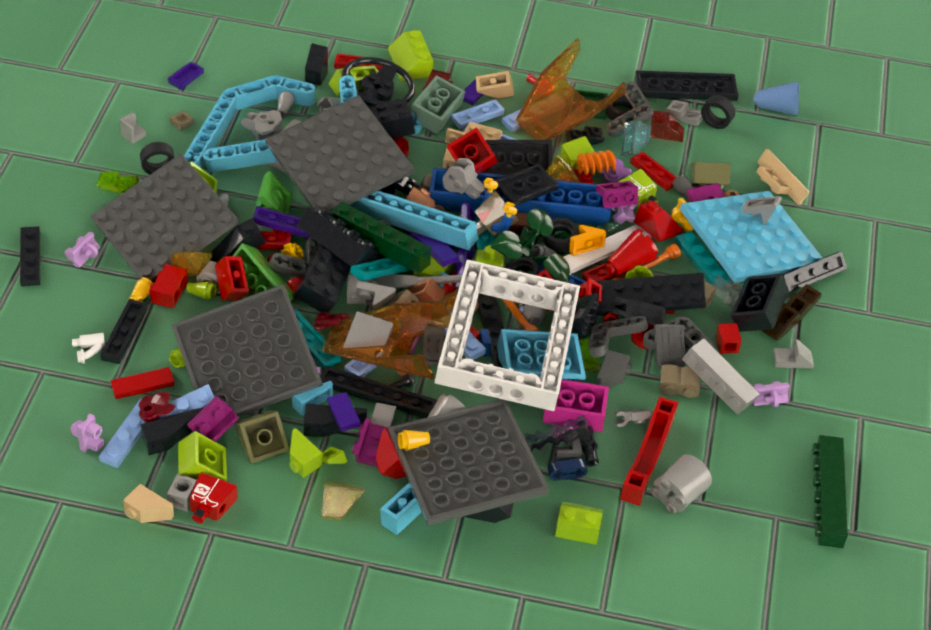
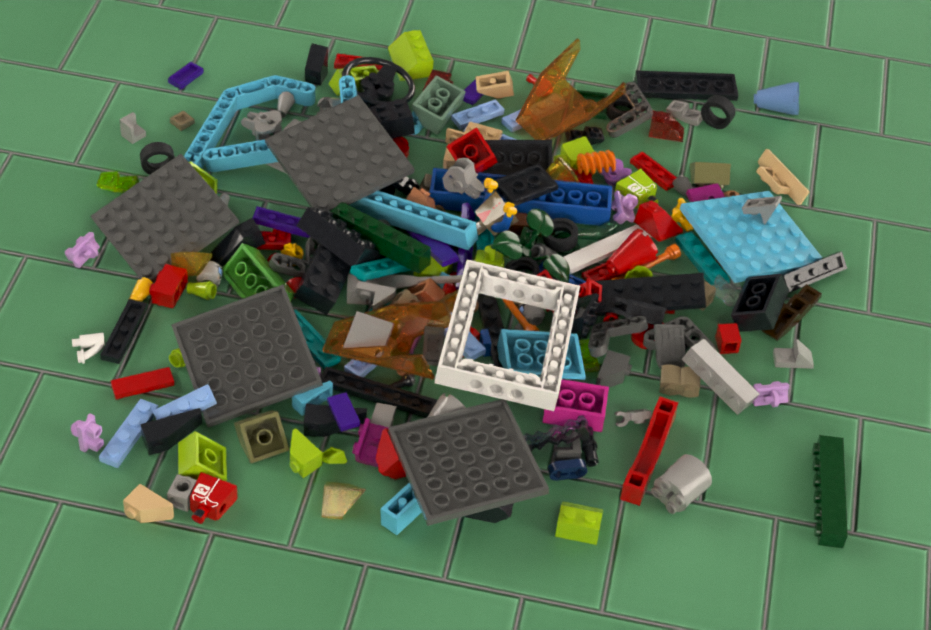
black plate [20,226,40,287] -> none
dark red plate [138,392,176,423] -> none
magenta bracket [187,395,239,442] -> none
red brick [215,256,249,301] -> none
bright green bracket [253,171,293,215] -> none
dark red plate [313,312,350,331] -> none
yellow cone [398,430,430,451] -> none
light orange slope [569,225,606,256] -> none
magenta bracket [596,181,638,208] -> none
clear light blue slope [621,120,652,157] -> none

